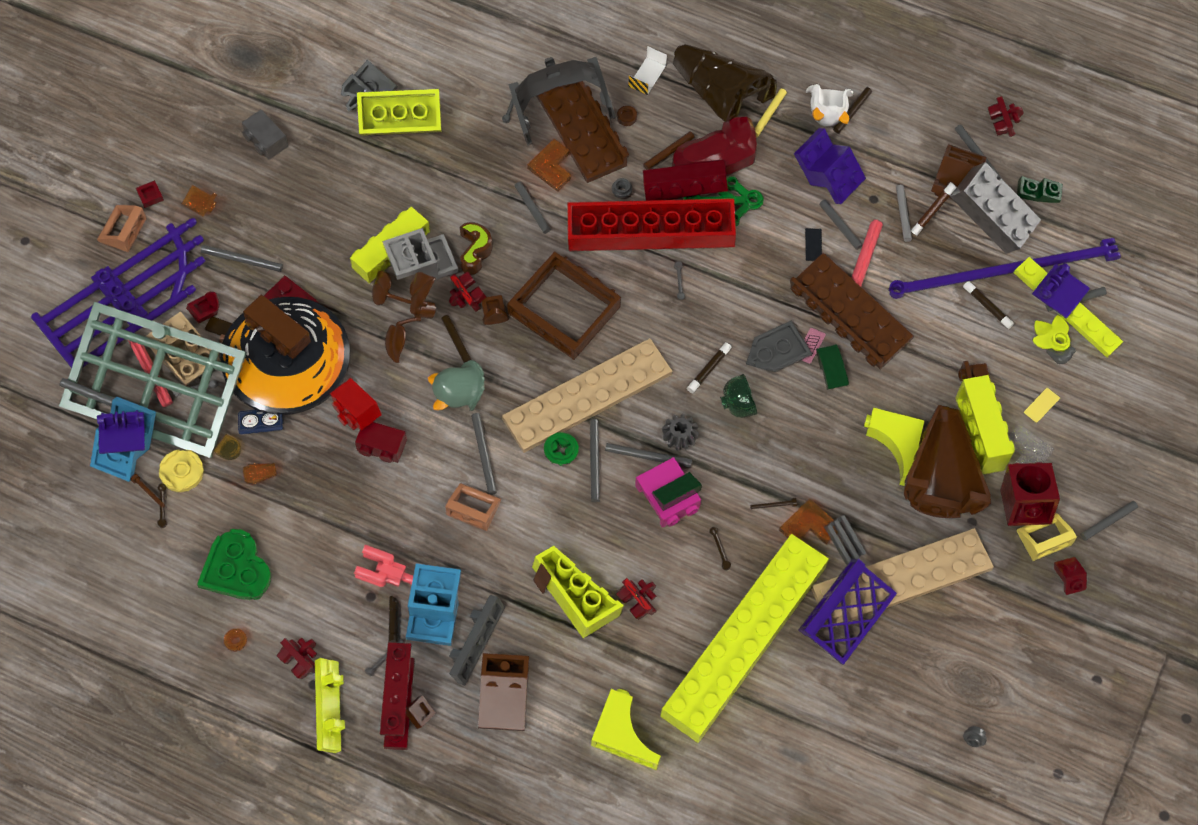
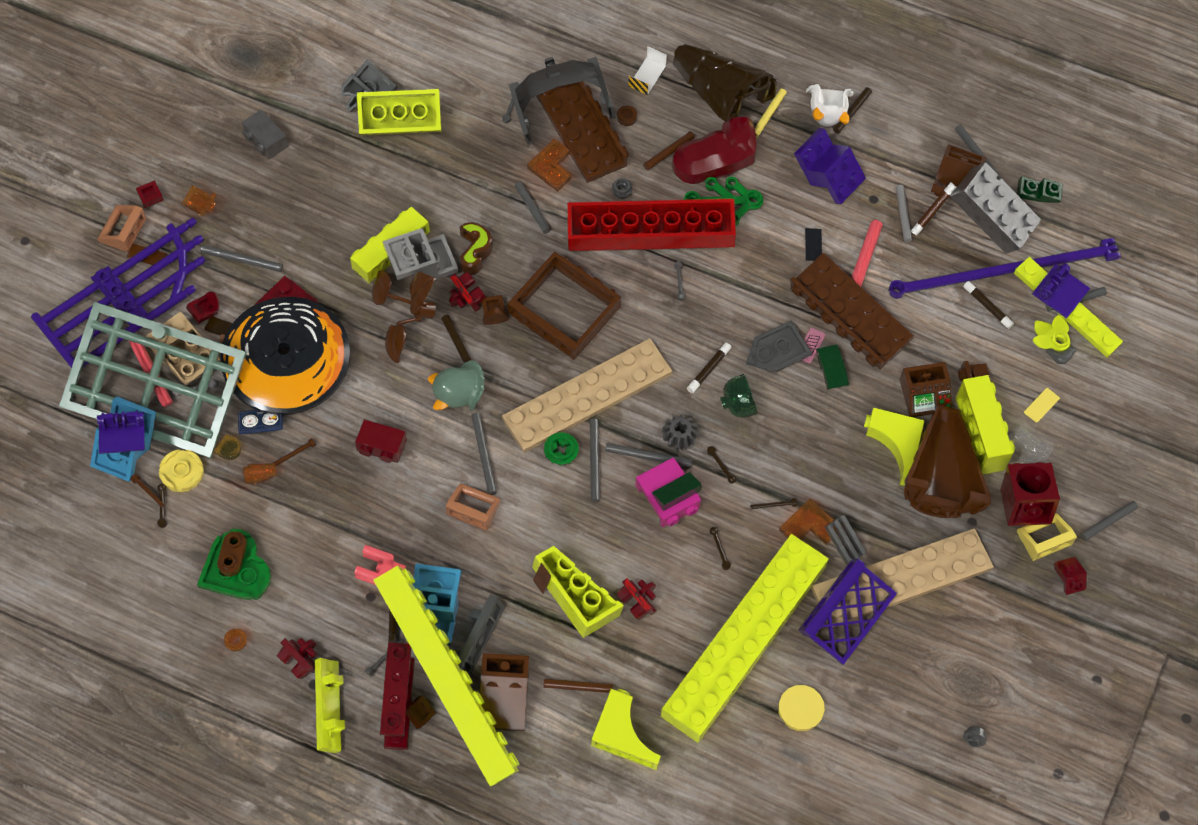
dark grey bar [60,378,114,406] -> none
reddish brown brick [243,294,311,359] -> none
red brick [330,378,382,431] -> none
dark red brick [643,160,728,201] -> none
dark grey bar [819,200,863,250] -> none
dark red hips [987,96,1024,137] -> none
none -> reddish brown sticker [127,244,167,265]
none -> reddish brown plate [217,532,247,577]
none -> reddish brown piece [273,438,316,466]
none -> neon yellow brick [373,565,520,786]
none -> reddish brown bar [543,679,613,693]
none -> dark brown hinge [707,446,736,484]
none -> light yellow tile [778,685,825,731]
none -> reddish brown slope [899,362,952,417]

